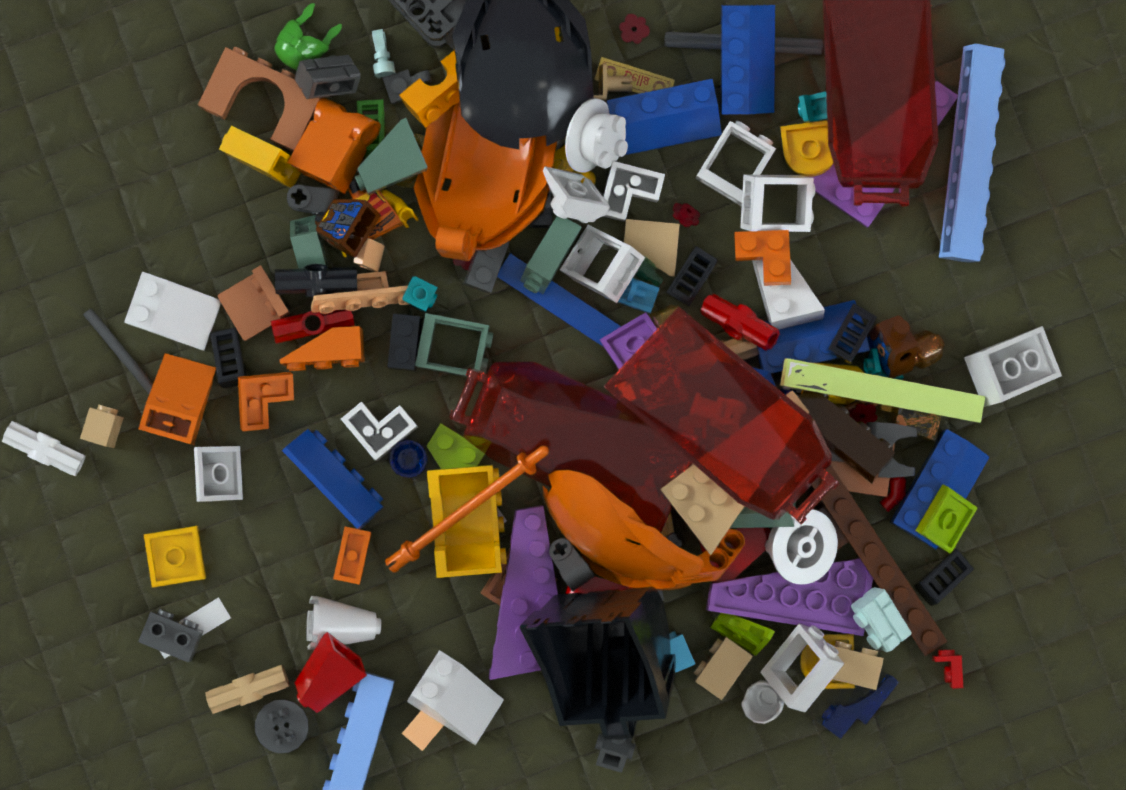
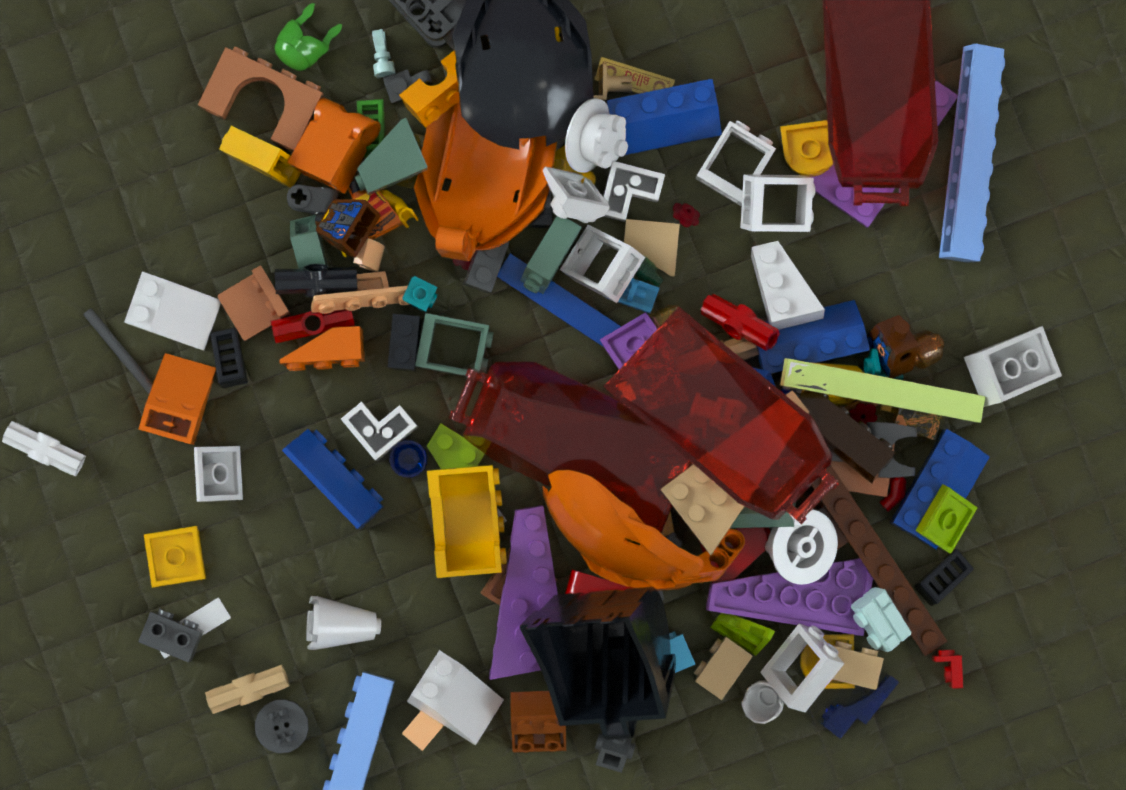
tan brick [80,404,124,448] -> none
orange plate [238,372,294,431] -> none
dark grey brick [295,55,361,99] -> none
red slope [295,632,367,713] -> none
orange plate [333,526,372,585] -> none
orange bar [385,446,549,573] -> none
dark grey piece [549,538,595,591] -> none
dark red plant [619,14,650,44] -> none
dark grey axle [664,32,823,55] -> none
black slope [666,246,718,307] -> none
blue slope [721,5,775,114] -> none
orange plate [734,230,791,286] -> none
teal bracket [798,89,843,123] -> none
black slope [826,303,877,364] -> none
none -> dark orange slope [511,691,567,753]

